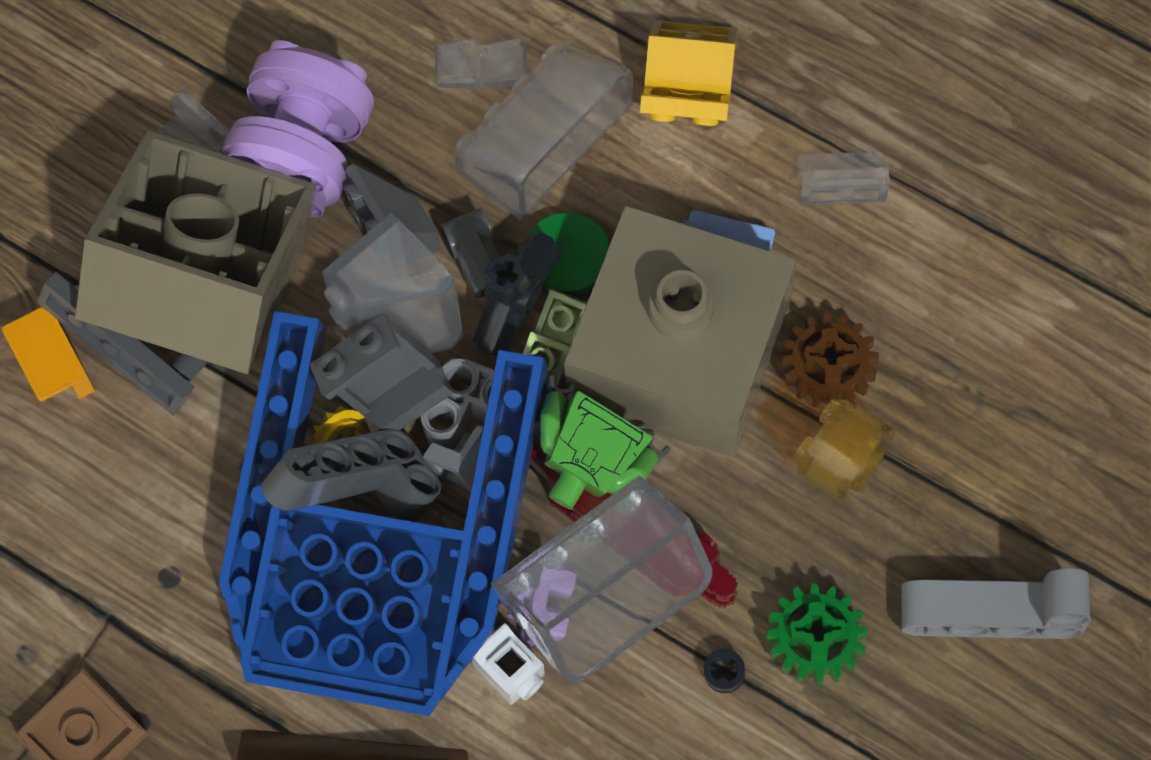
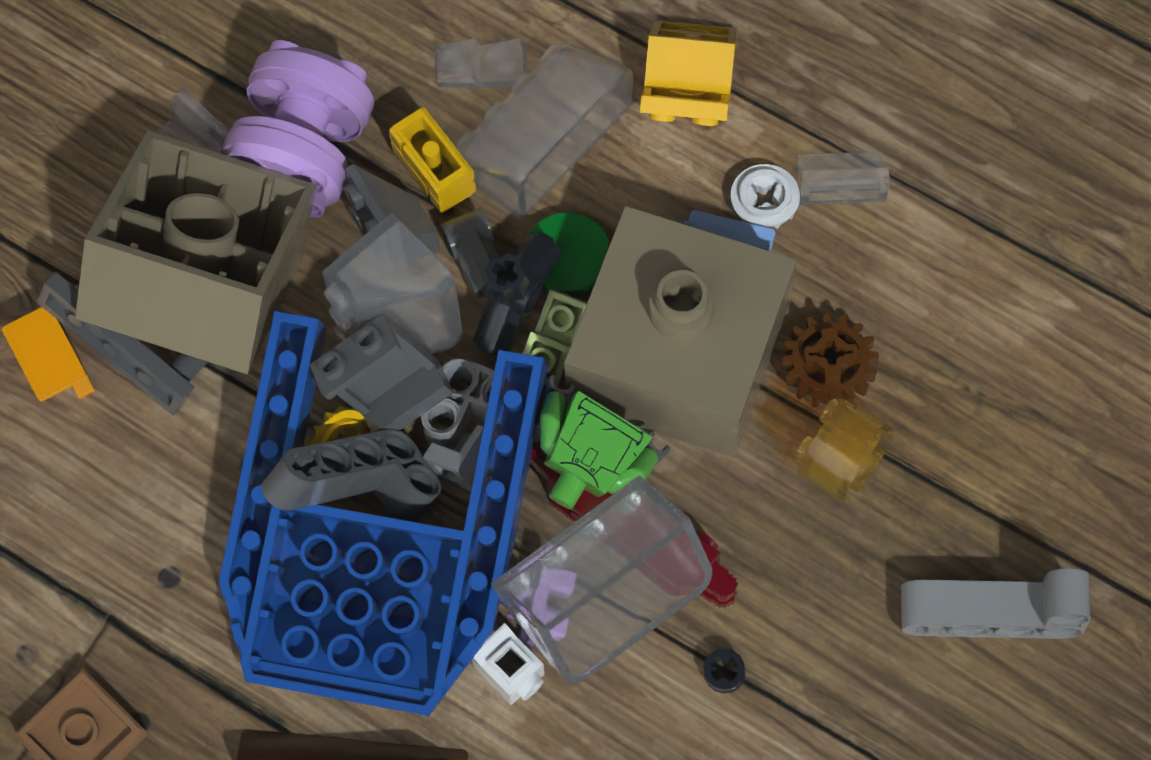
green gear [766,583,868,686] -> none
none -> yellow brick [389,107,476,213]
none -> white gear [731,164,800,229]

